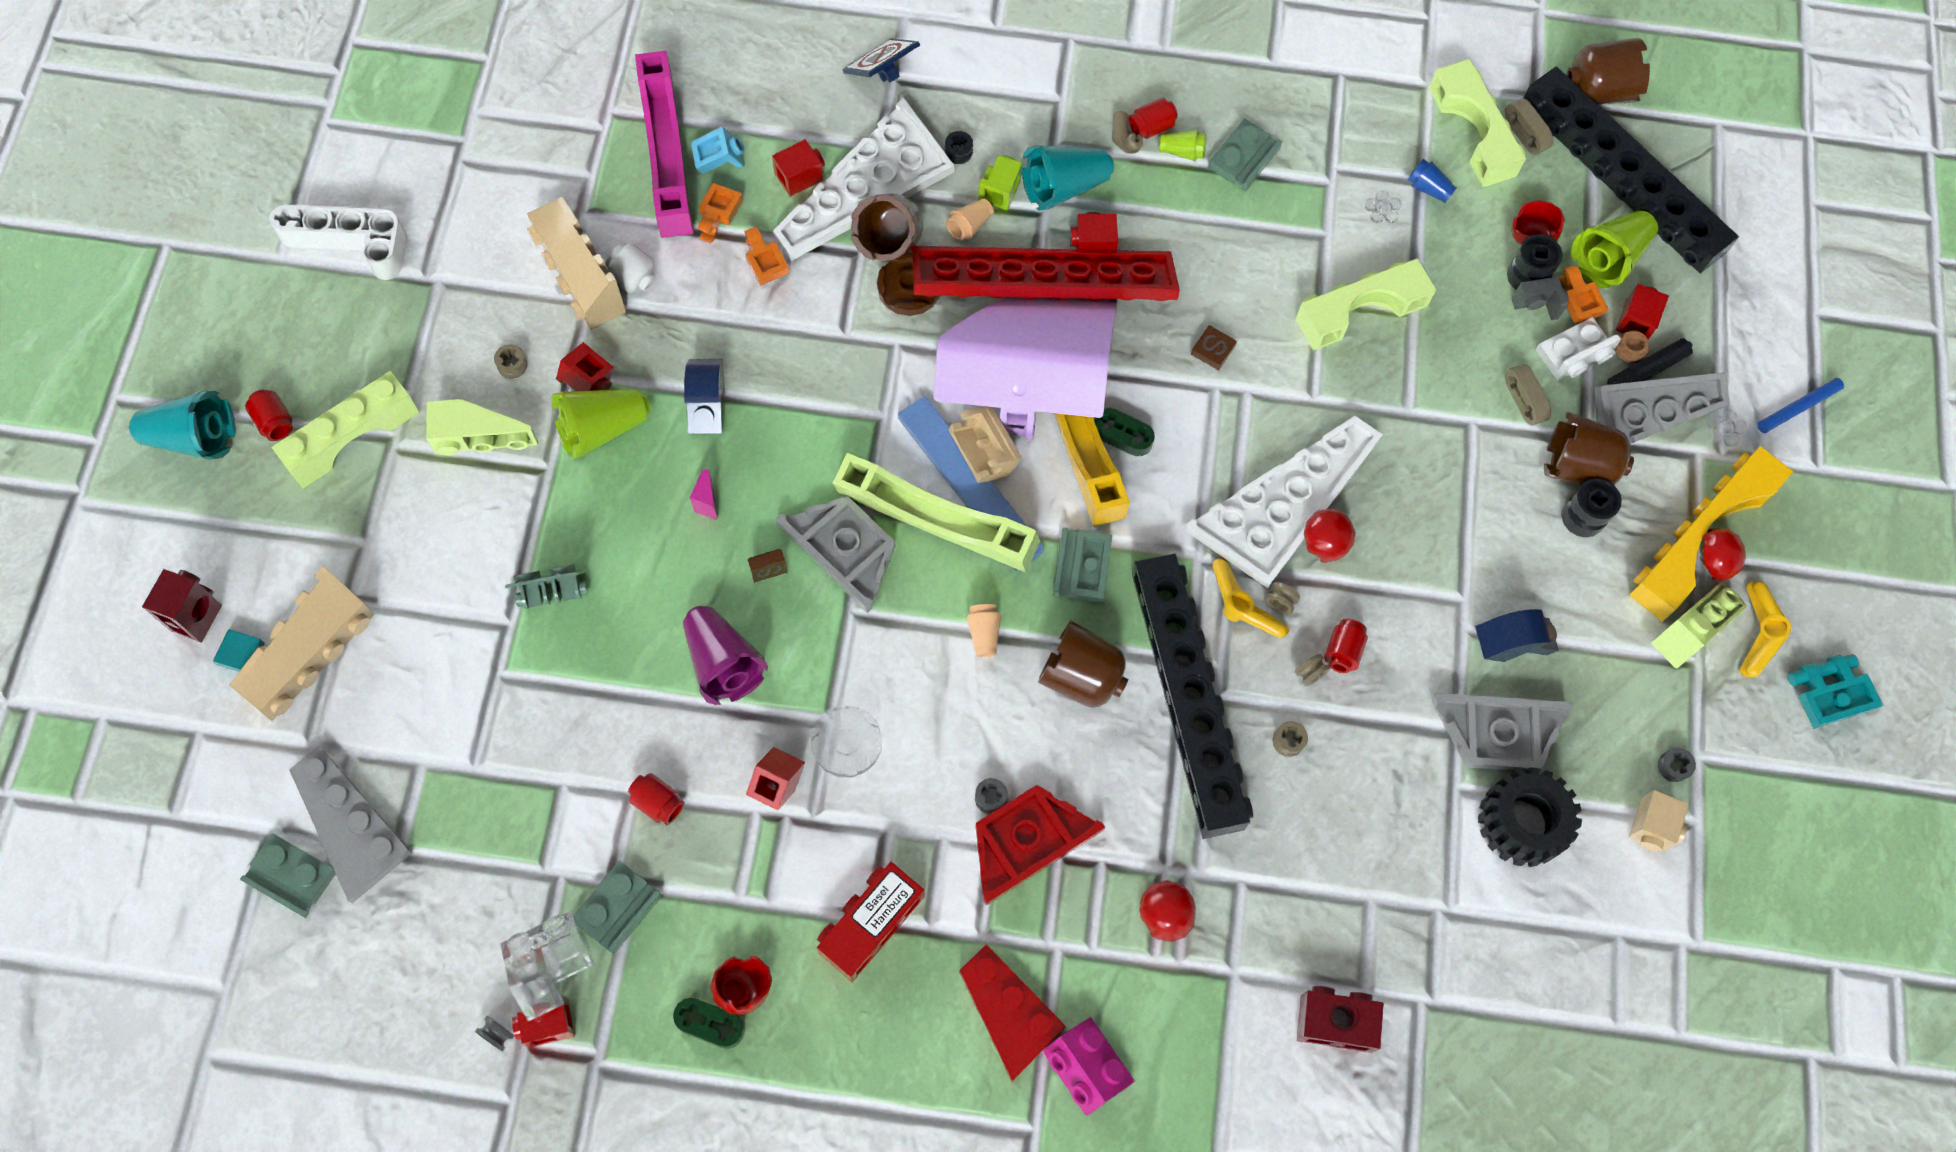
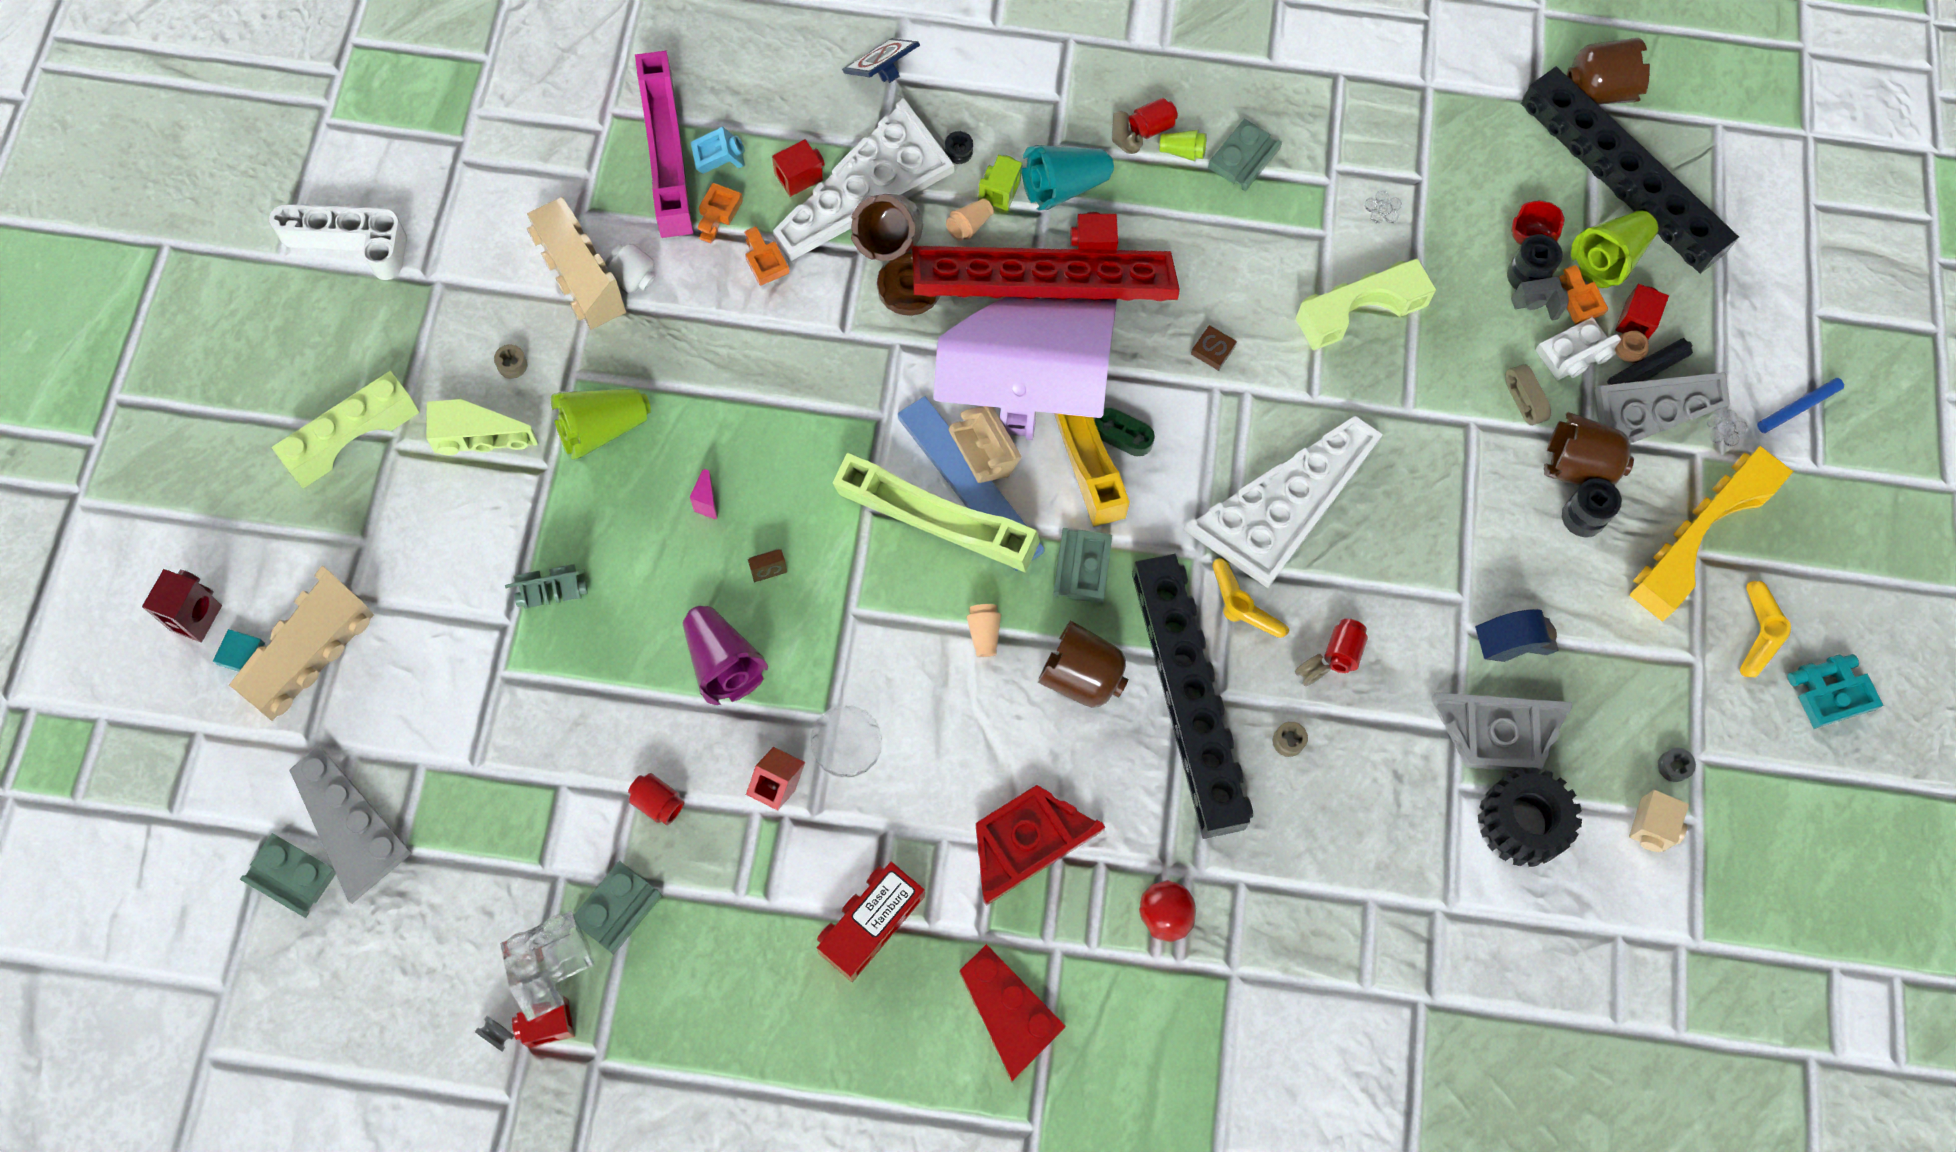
teal cone [129,390,236,460] -> none
red brick [245,390,293,441] -> none
red brick [556,342,614,391] -> none
dark green beam [673,998,744,1049] -> none
dark blue brick [684,359,724,434] -> none
red hair [710,955,773,1015] -> none
light grey wing [775,496,896,613] -> none
dark grey bush [975,778,1008,814] -> none
dark pink bracket [1044,1017,1135,1116] -> none
dark tan bush [1264,582,1301,615] -> none
dark red brick [1297,986,1384,1053] -> none
red hair [1303,508,1356,563] -> none
blue cone [1407,159,1457,203] -> none
yellowish green arch [1428,59,1526,187] -> none
dark tan beam [1505,99,1553,155] -> none
yellowish green slope [1651,581,1747,669] -> none
red hair [1702,528,1746,581] -> none

